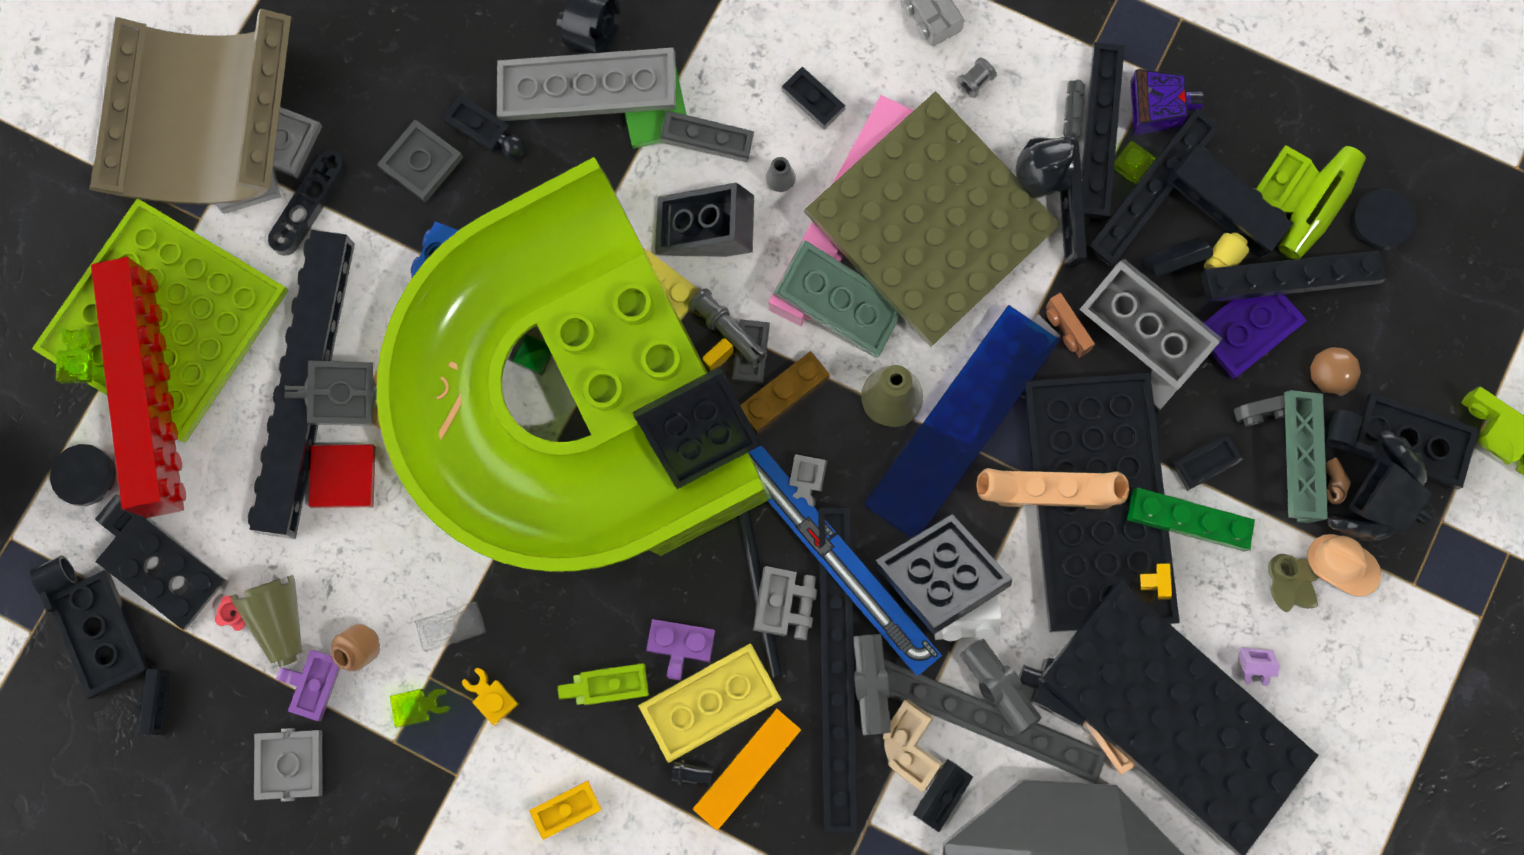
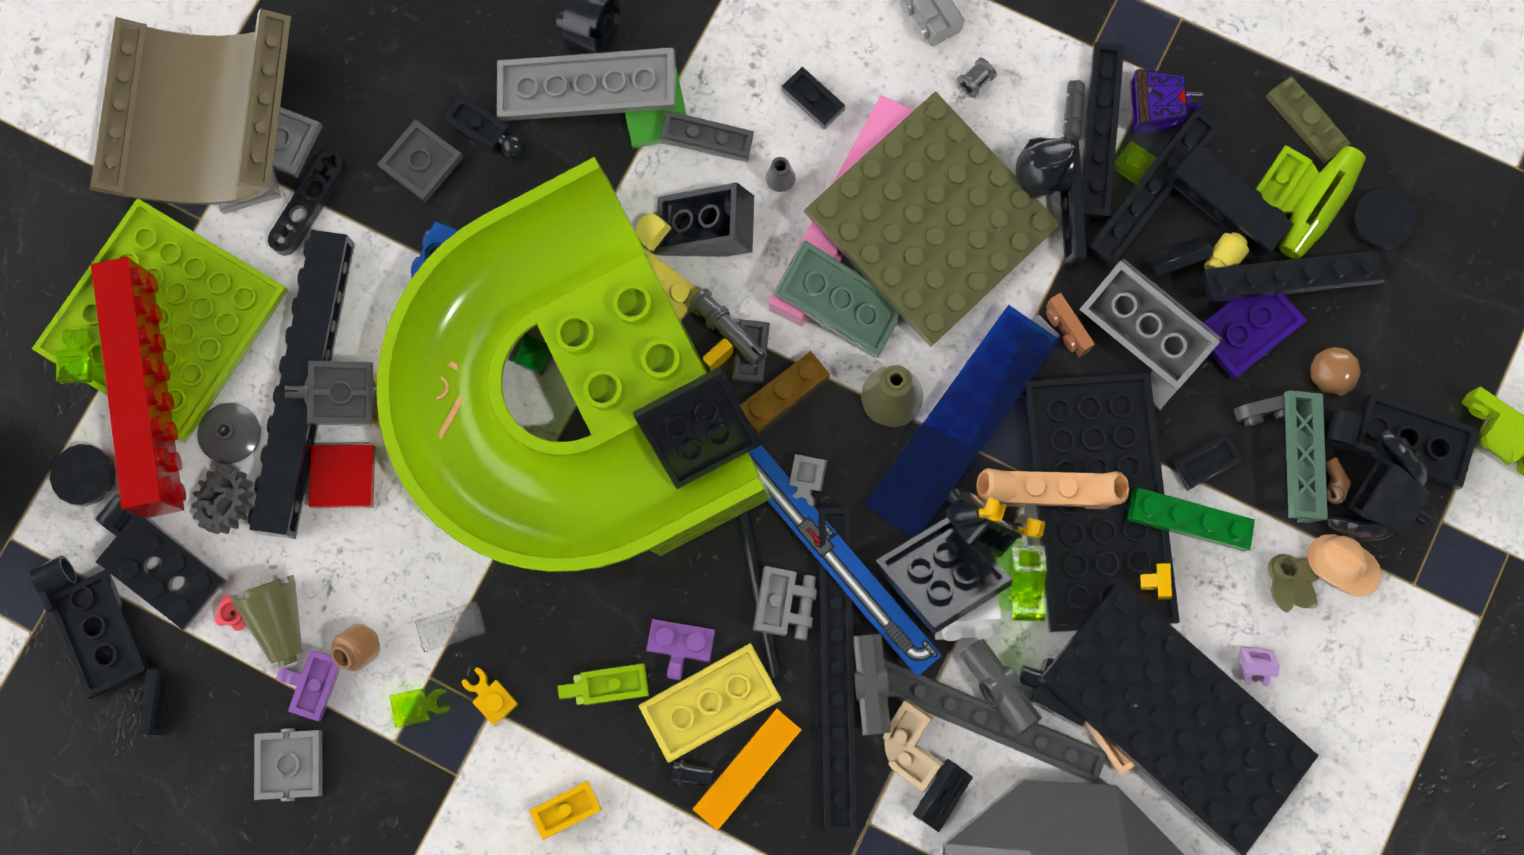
none -> dark grey gear [191,465,254,535]
none -> dark grey dish [198,403,260,464]
none -> light yellow tile [636,213,672,251]
none -> black torso [945,488,1045,558]
none -> clear neon green brick [1008,545,1047,621]
none -> olive plate [1266,76,1351,164]

